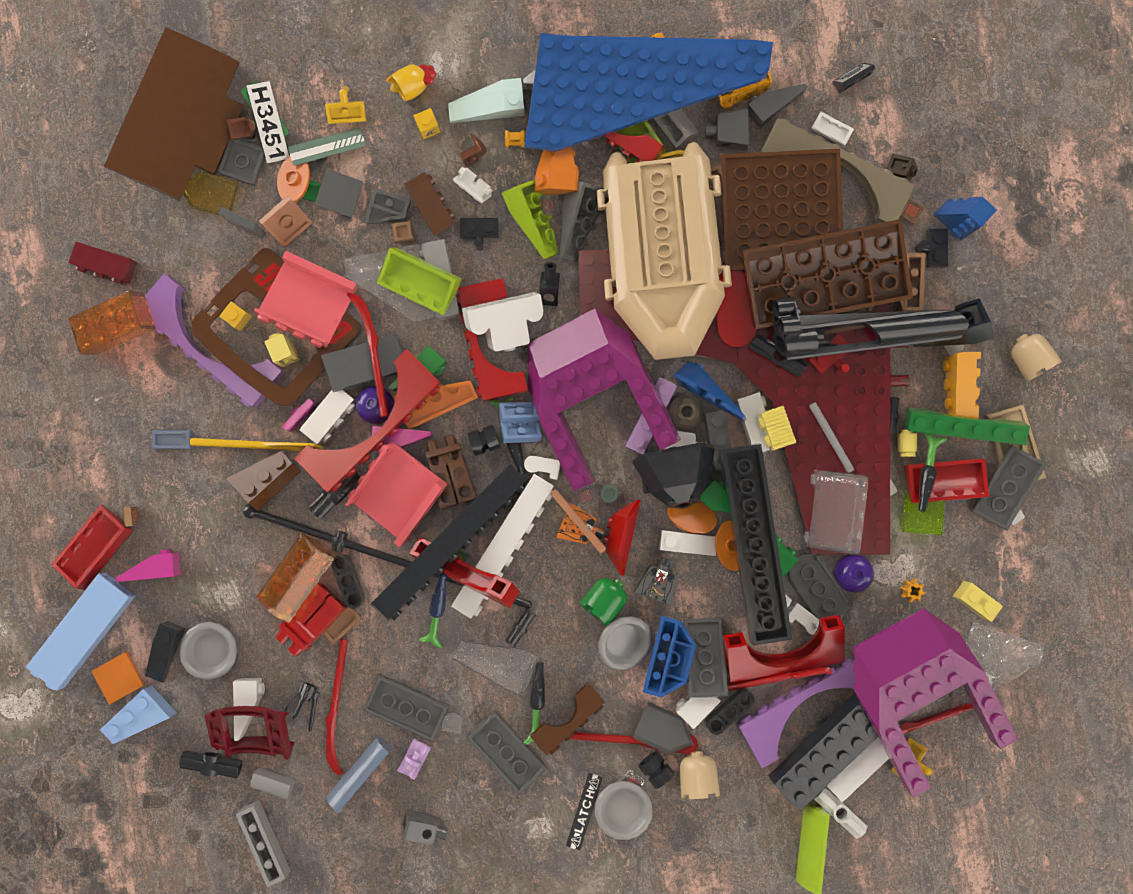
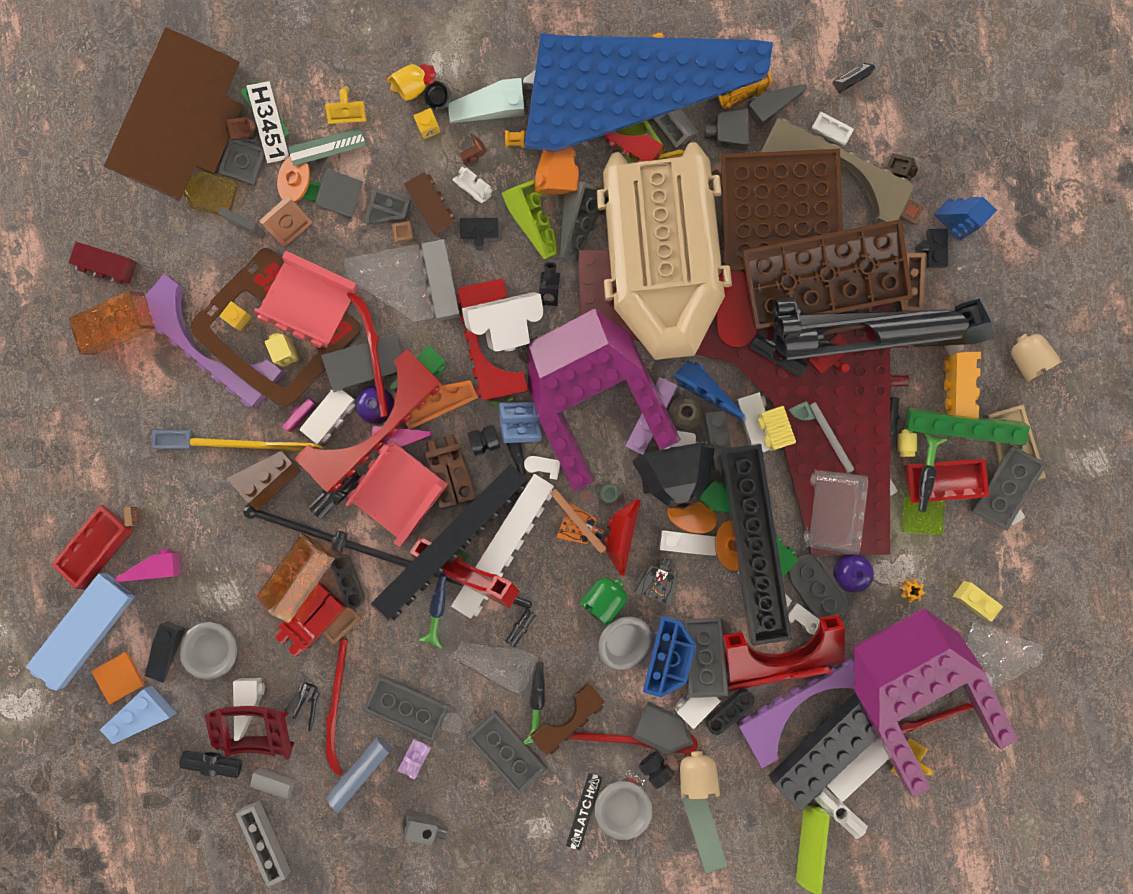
lime slope [377,247,462,315] -> none
none -> black hair [423,81,452,111]
none -> sand green sticker [683,798,727,873]
none -> sand green tile [789,401,815,420]

